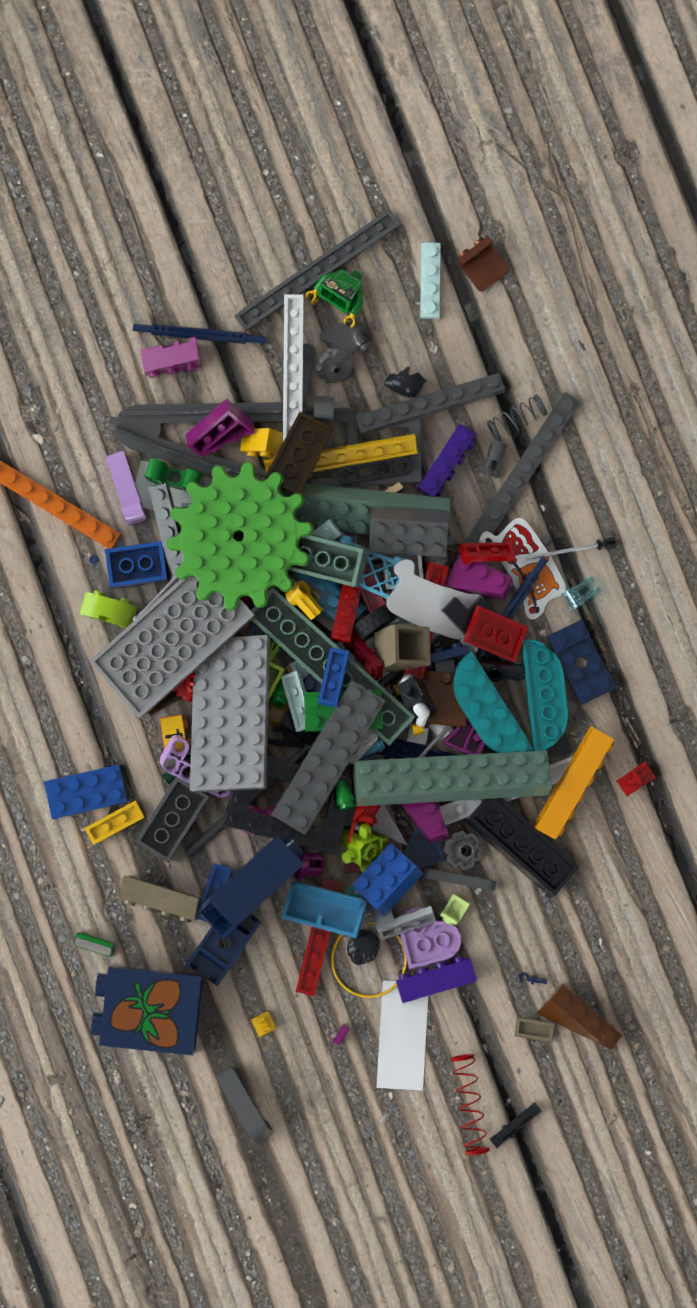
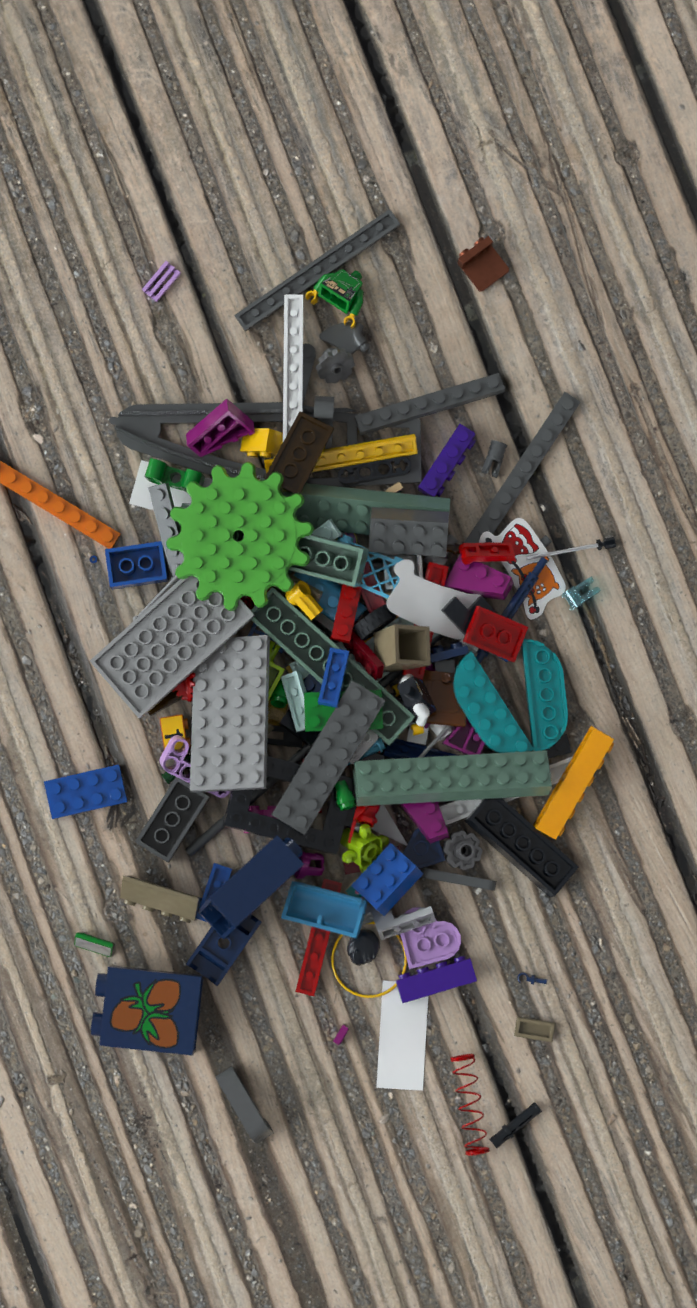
lime brick [79,590,138,628] -> none
yellow plate [85,801,145,845] -> none
lavender beam [106,450,147,526] -> none
dark blue axle [133,324,265,344] -> none
magenta wedge [140,337,202,378] -> none
yellow tile [251,1011,277,1037] -> none
black hair [384,366,427,398] -> none
light aqua plate [420,243,440,319] -> none
yellowish green bracket [440,893,471,925] -> none
black piece [477,657,524,682] -> none
dark grey piece [487,394,548,441] -> none
reddish brown wedge [537,984,623,1050] -> none
dark blue piece [546,619,616,706] -> none
red hips [616,762,656,797] -> none
none -> lavender tile [142,261,181,302]

